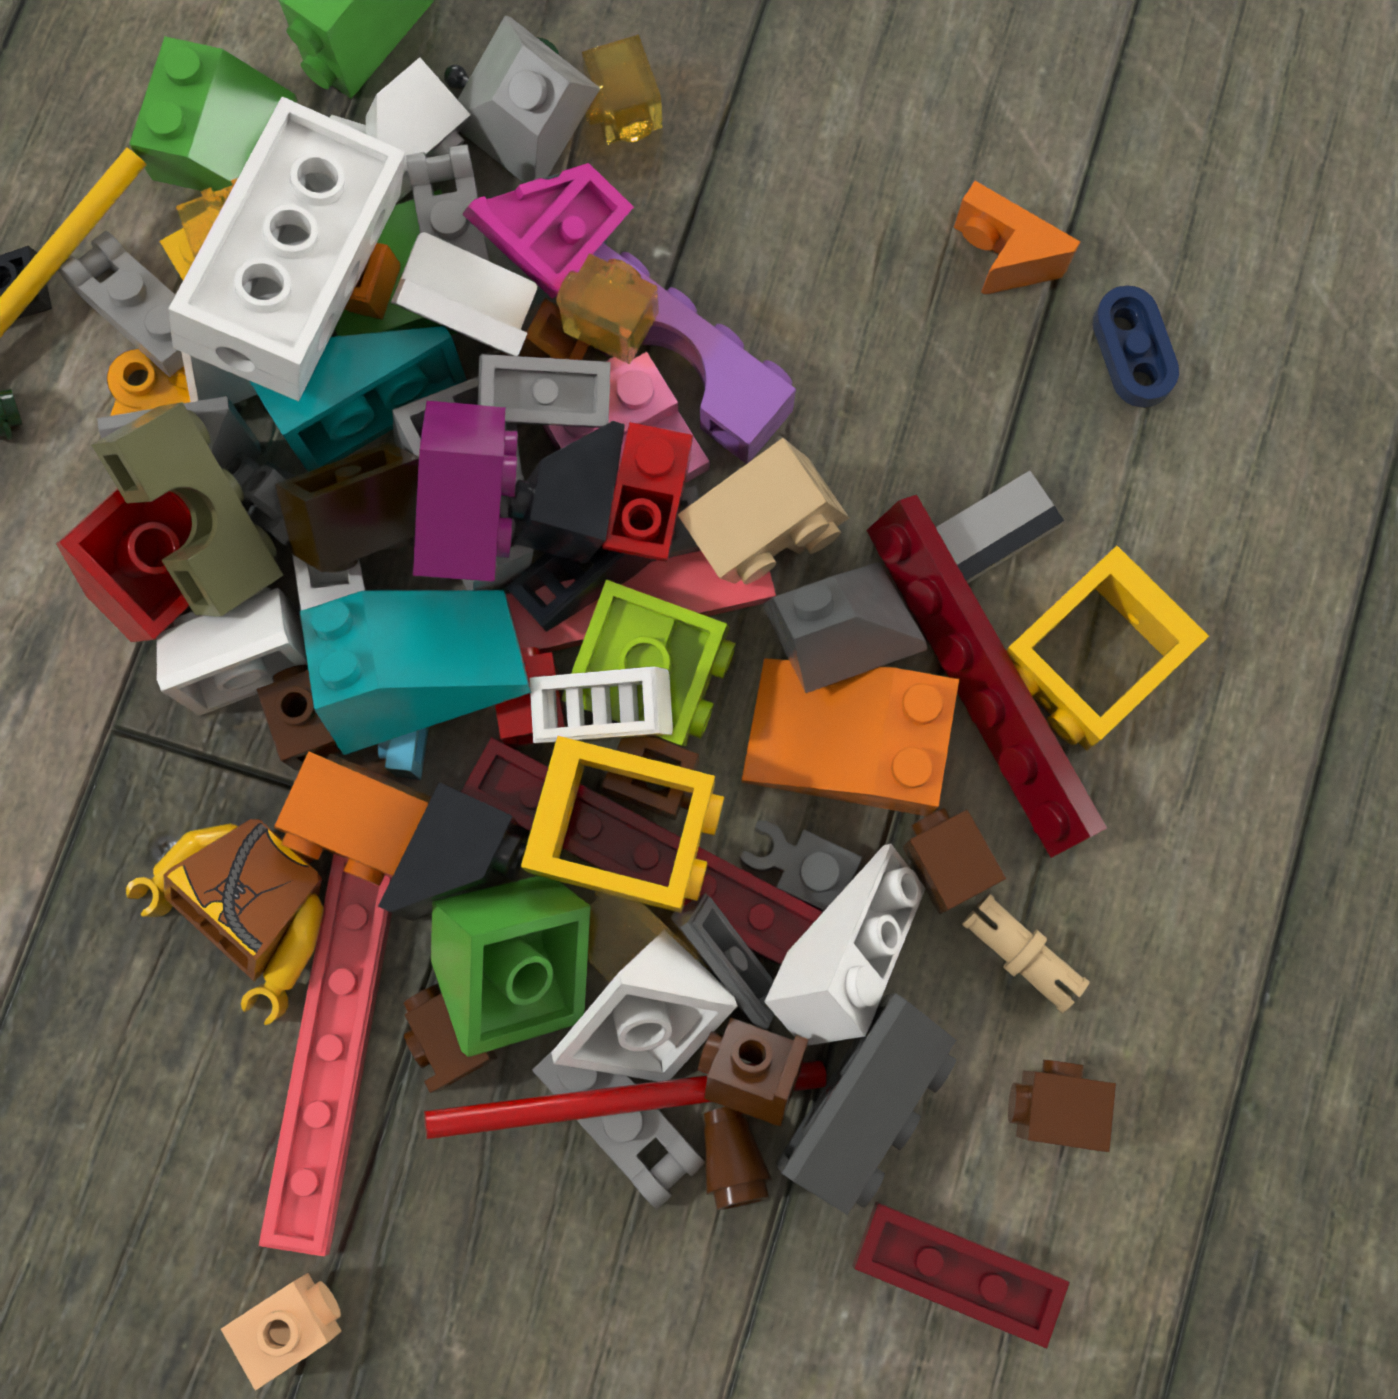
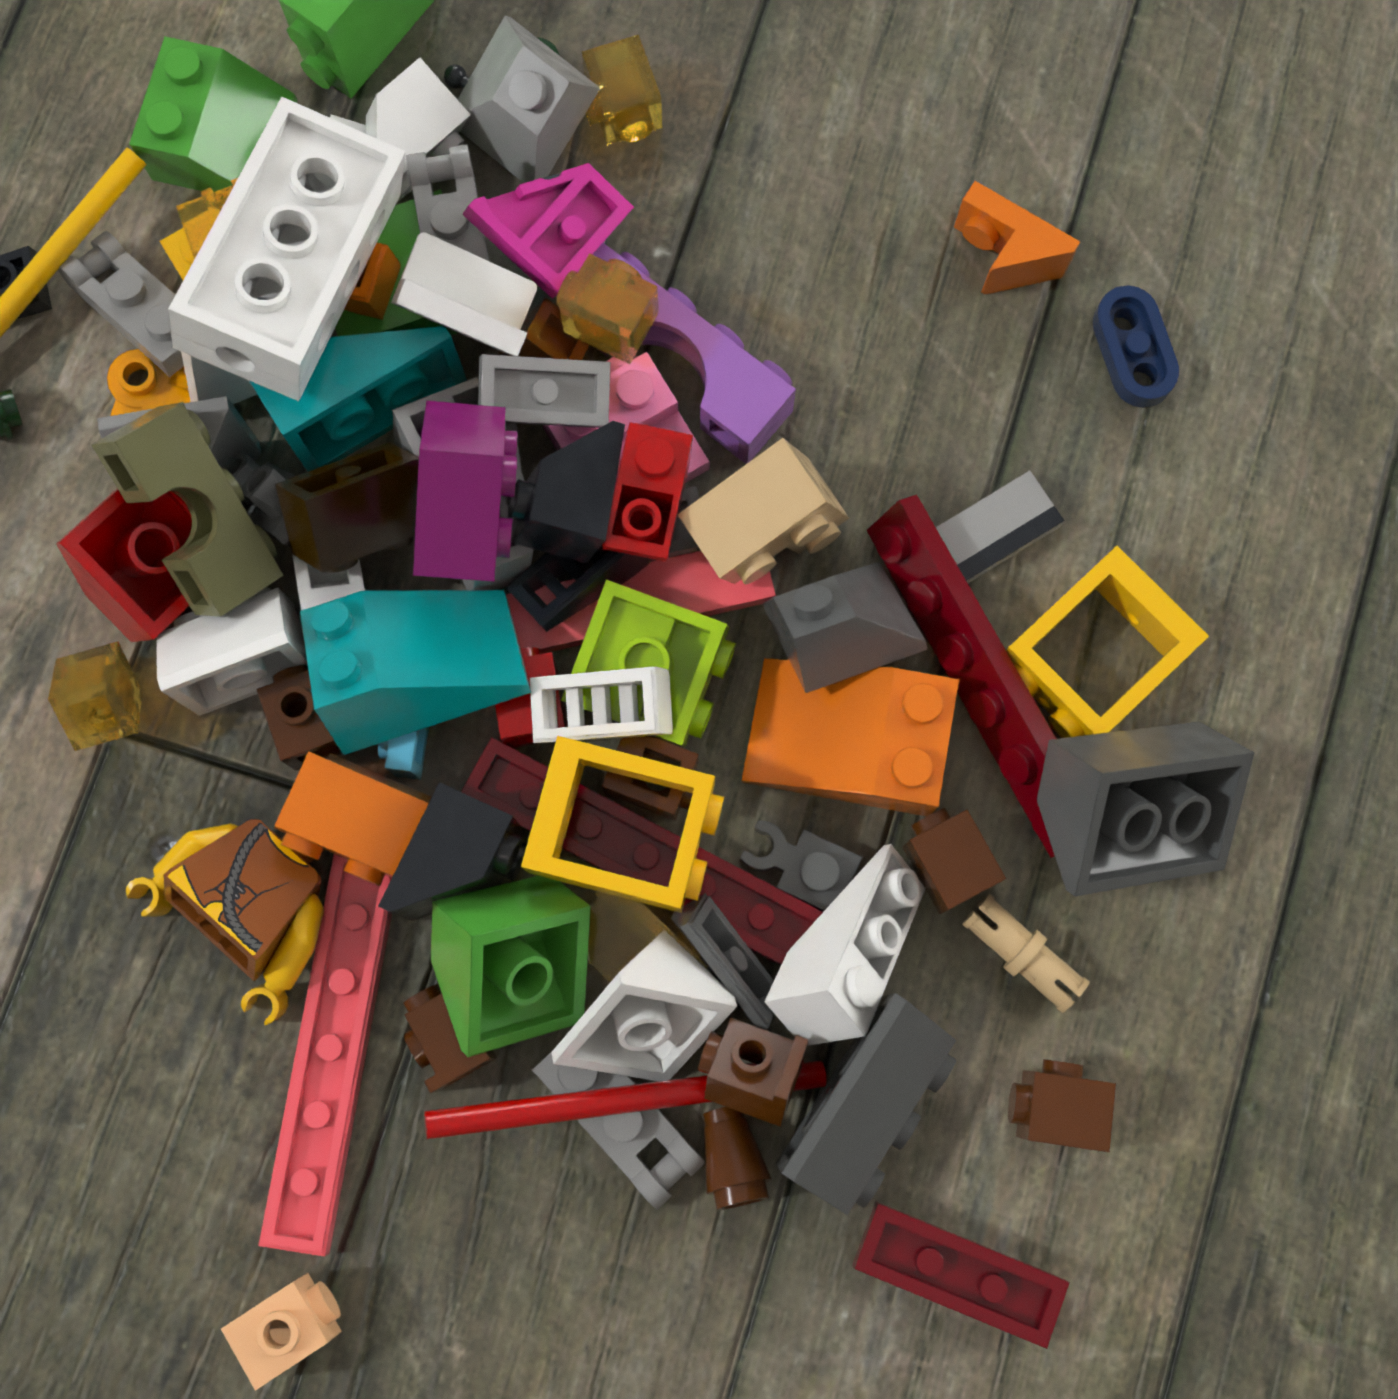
none -> clear yellow brick [48,641,143,751]
none -> dark grey slope [1037,721,1255,897]

